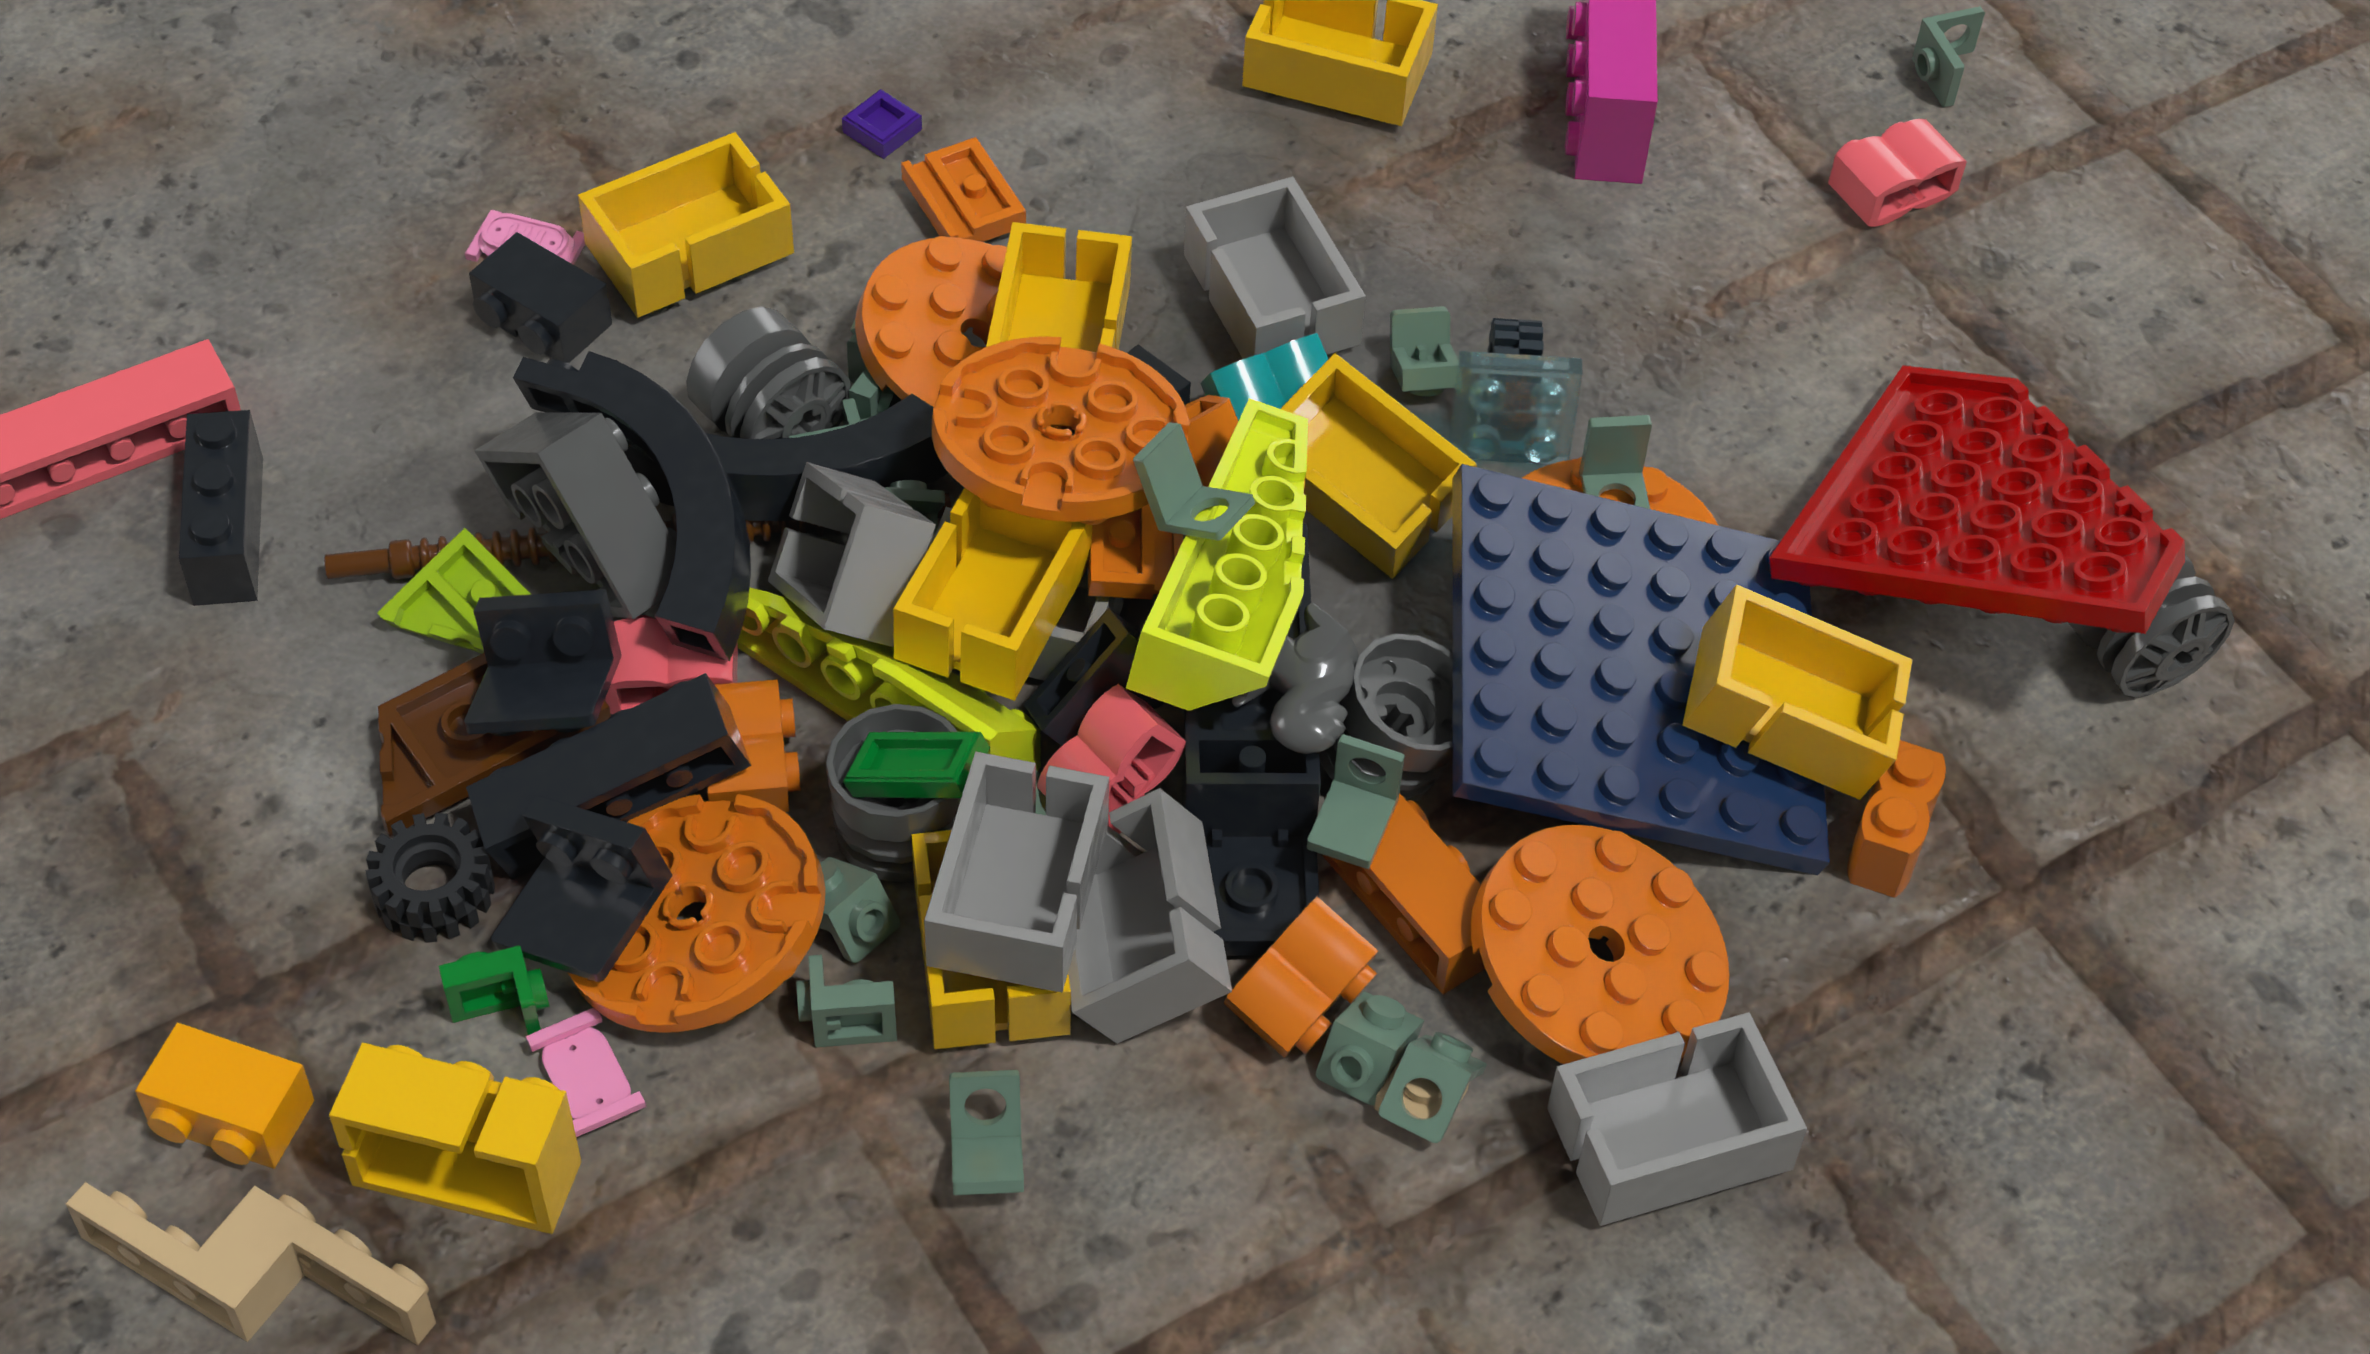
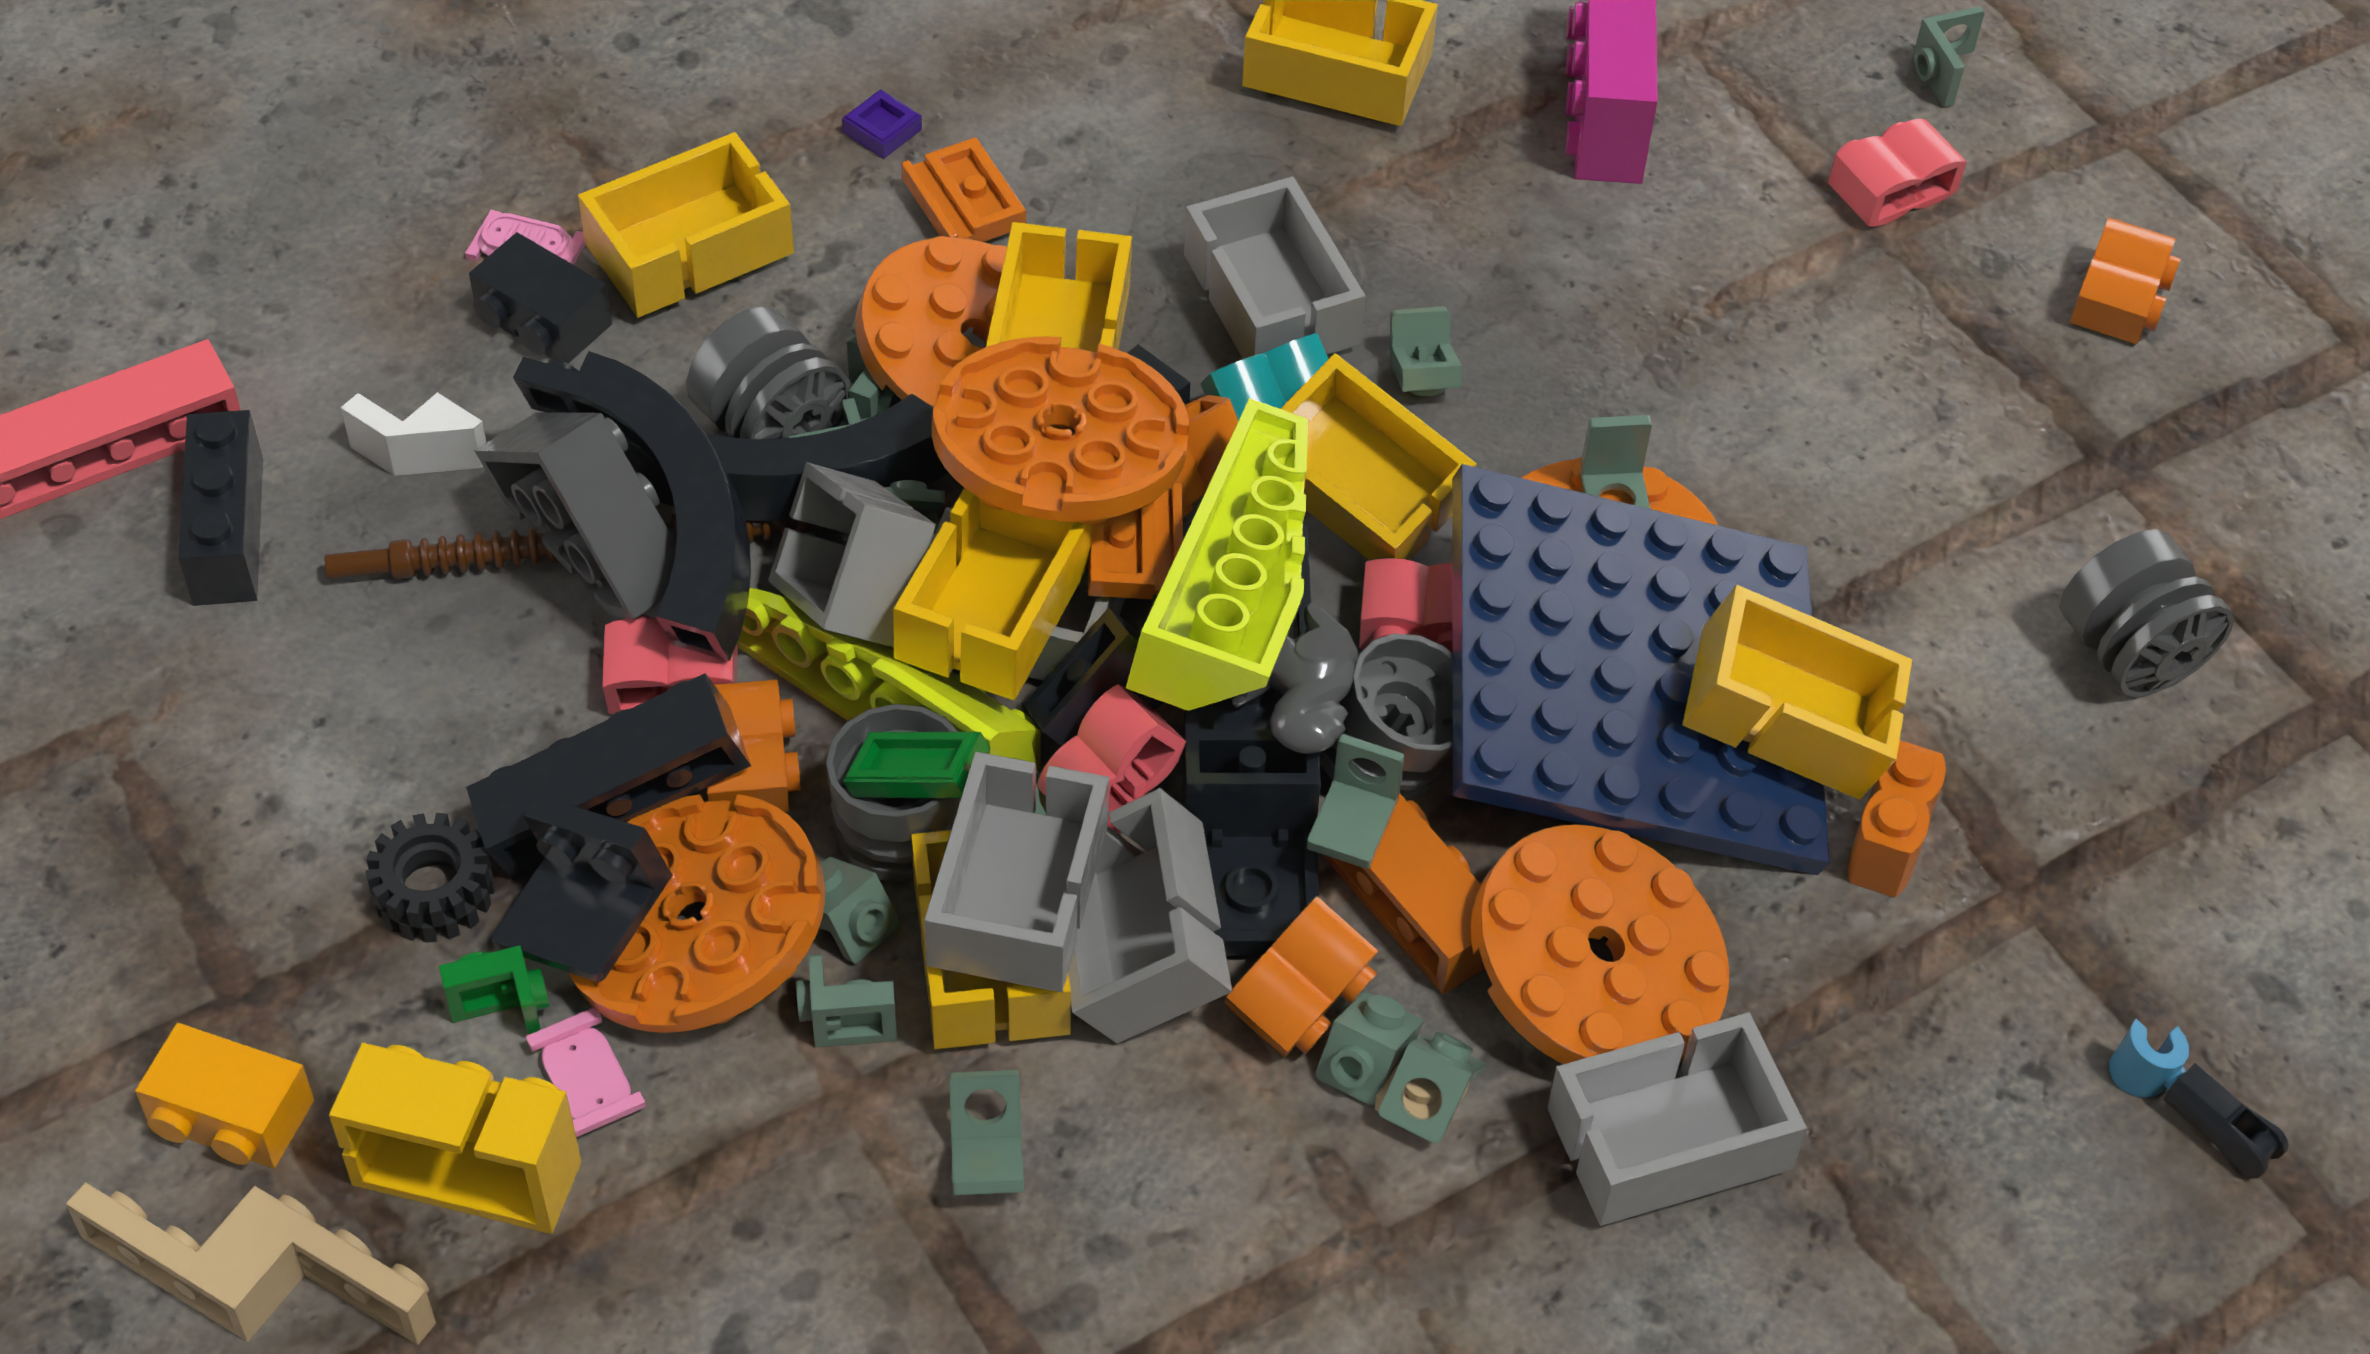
lime wing [377,528,531,654] -> none
reddish brown wing [378,653,611,837] -> none
black bracket [464,589,622,736] -> none
sand green bracket [1133,422,1255,541] -> none
clear light blue plate [1449,318,1583,465] -> none
red plate [1769,365,2185,634] -> none
none -> white slope [341,392,486,476]
none -> coral brick [1359,558,1453,654]
none -> orange brick [2069,217,2181,344]
none -> black piece [2109,1019,2289,1179]

